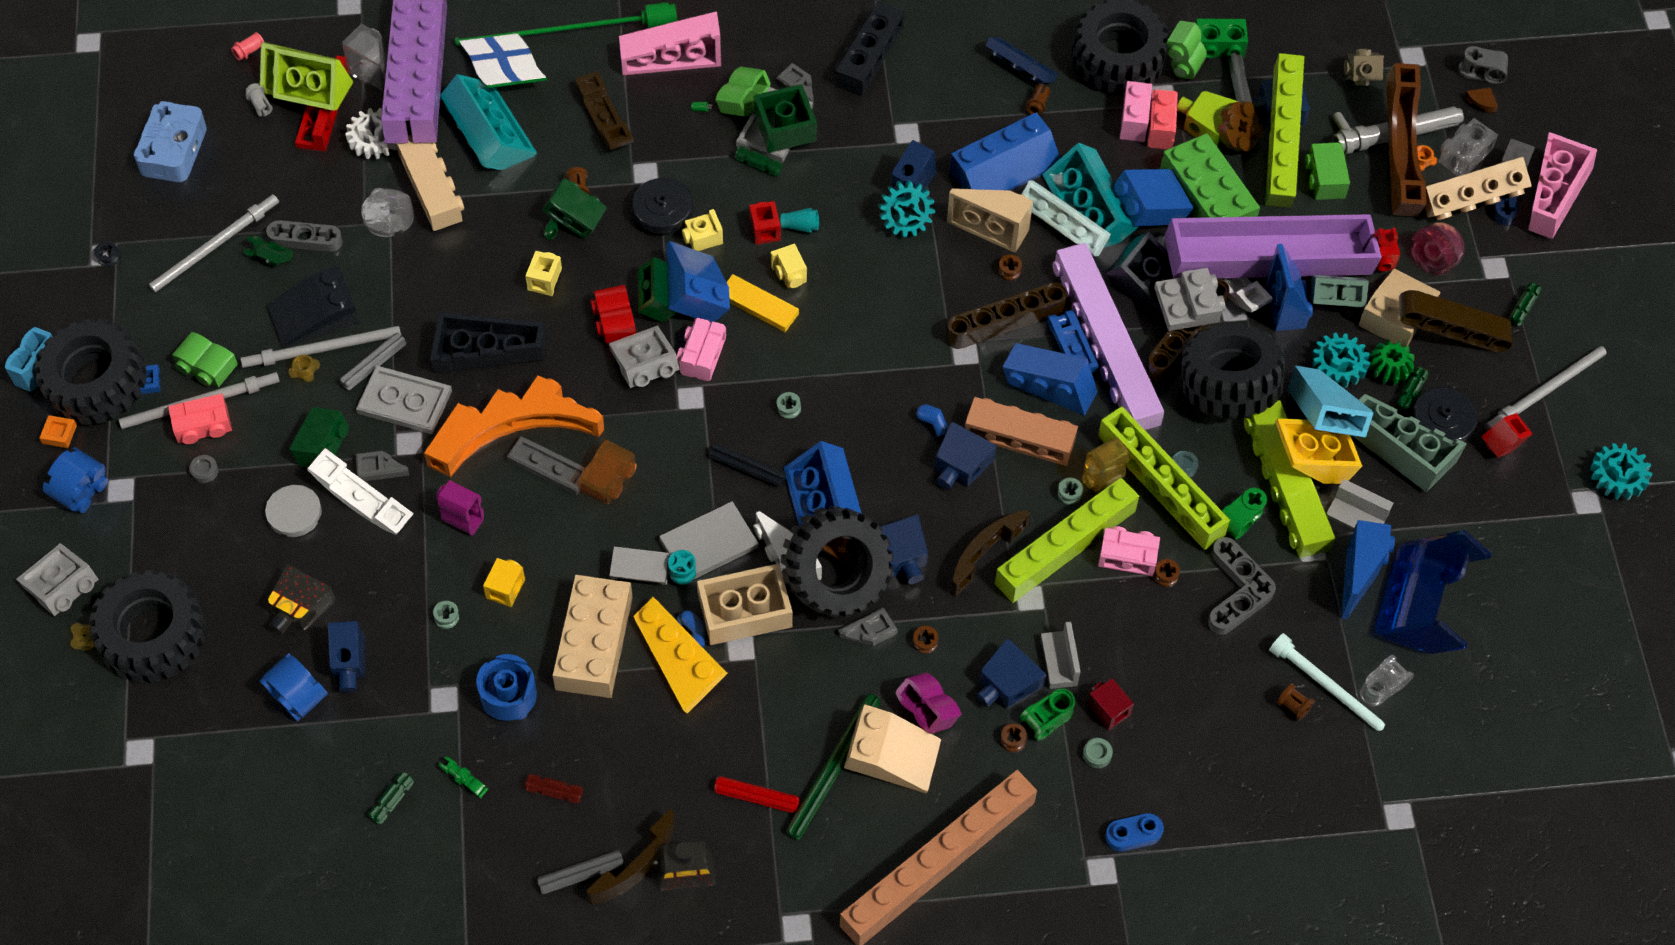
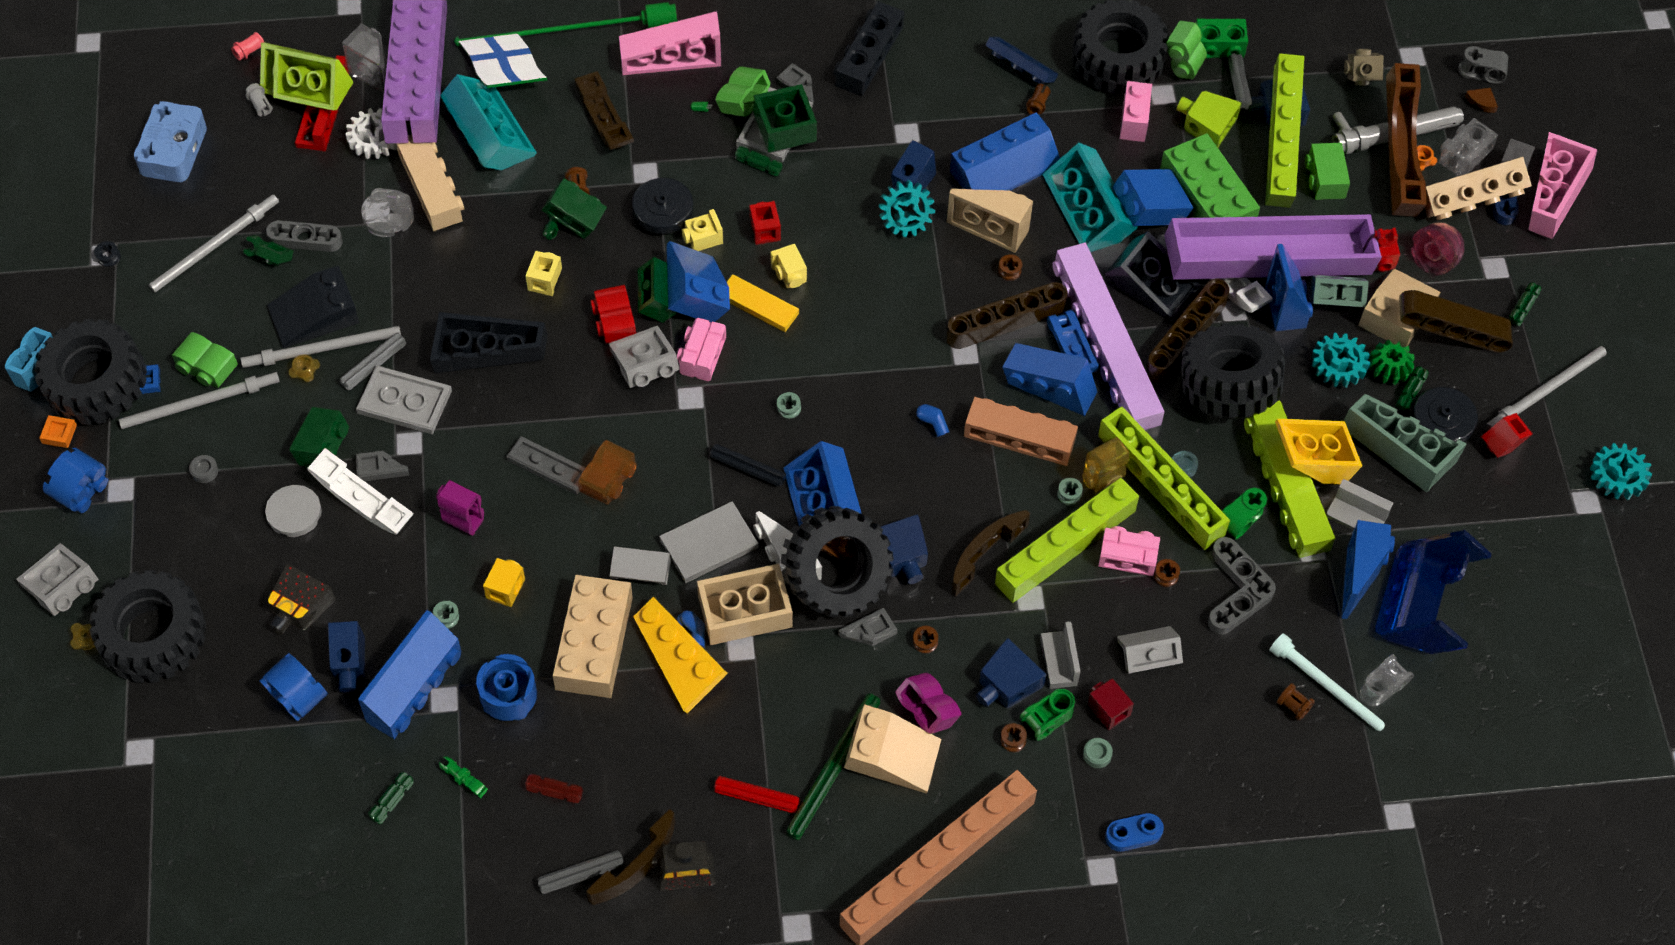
coral brick [168,393,232,444] -> none
orange arch [424,376,604,477] -> none
teal wheel [668,550,696,584] -> none
teal cone [781,207,819,233] -> none
dark blue torso [935,422,997,490] -> none
light aqua tile [1022,181,1111,256] -> none
coral brick [1147,89,1178,149] -> none
light grey plate [1154,267,1225,331] -> none
reddish brown plate [1219,101,1264,153] -> none
medium azure slope [1287,366,1373,437] -> none
none -> slope [358,610,461,739]
none -> light grey panel [1117,626,1183,673]

